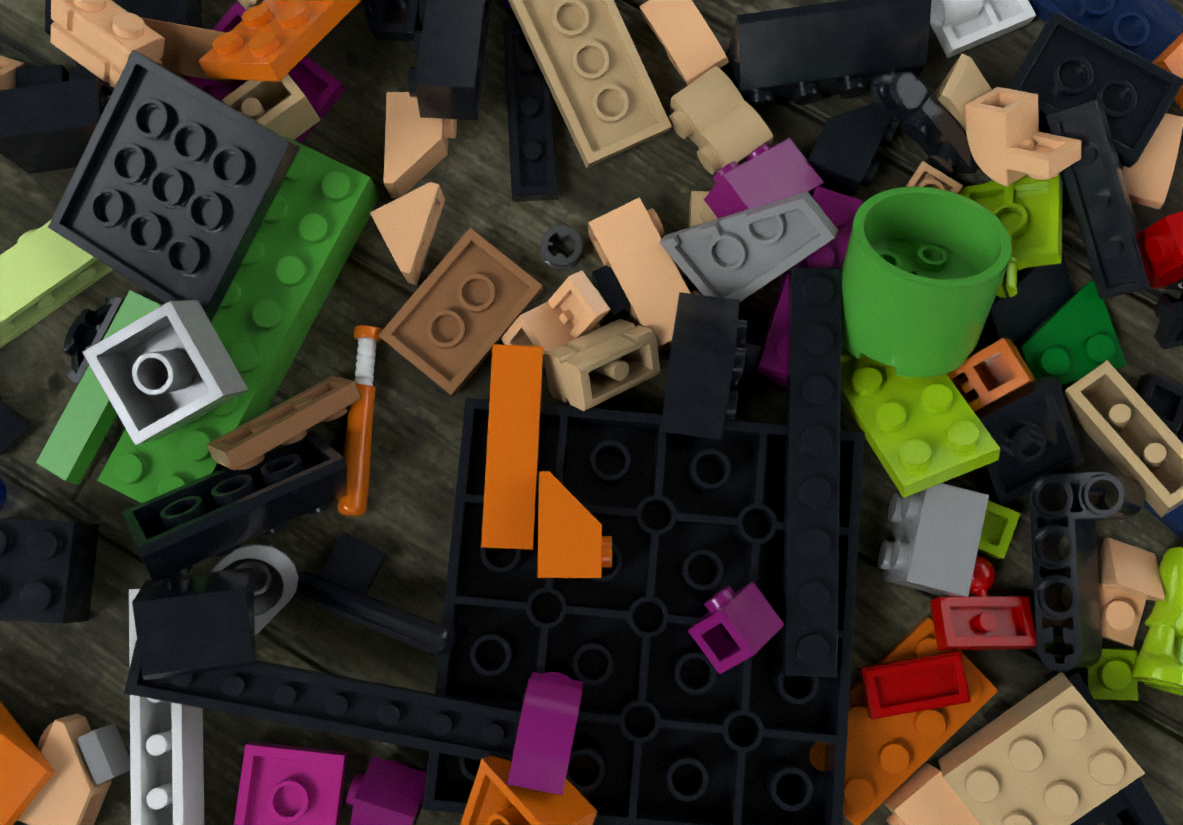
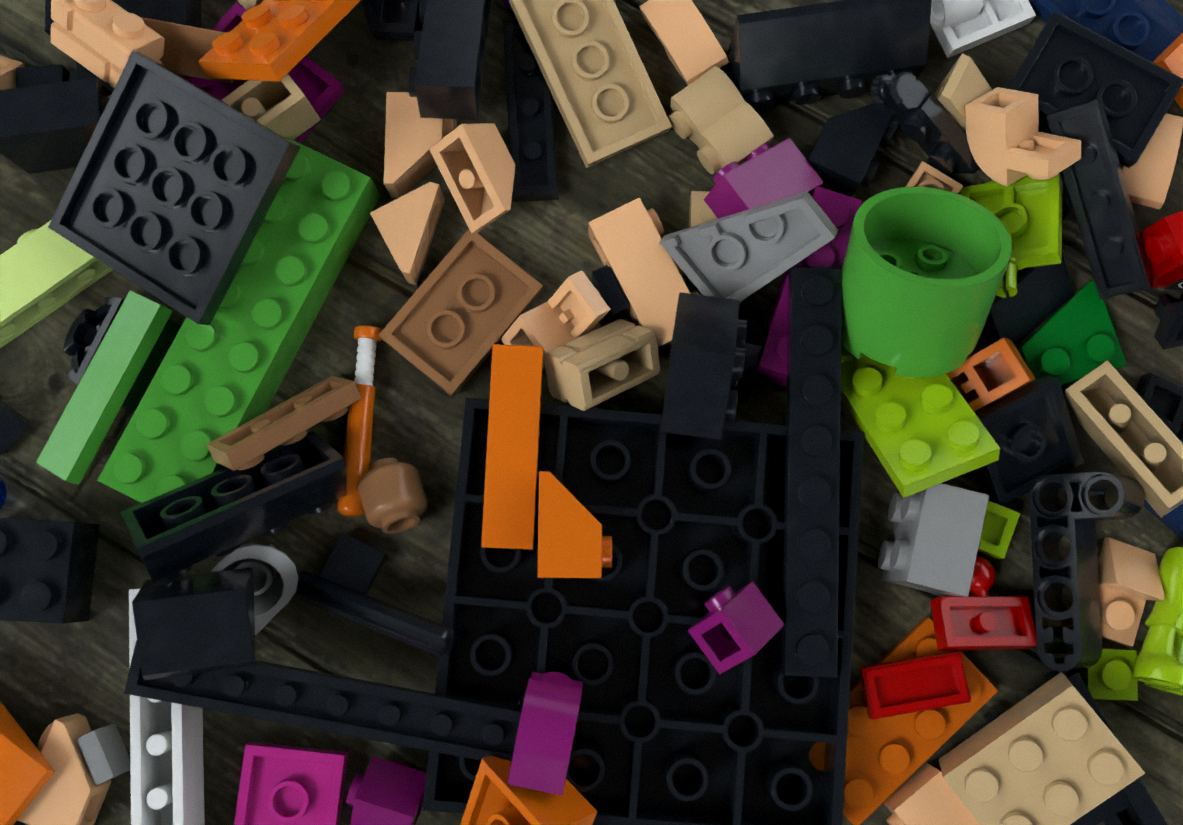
light grey brick [82,300,248,445] -> none
dark grey bush [540,225,583,271] -> none
none -> medium nougat head [358,458,428,534]
none -> light nougat slope [429,123,515,234]

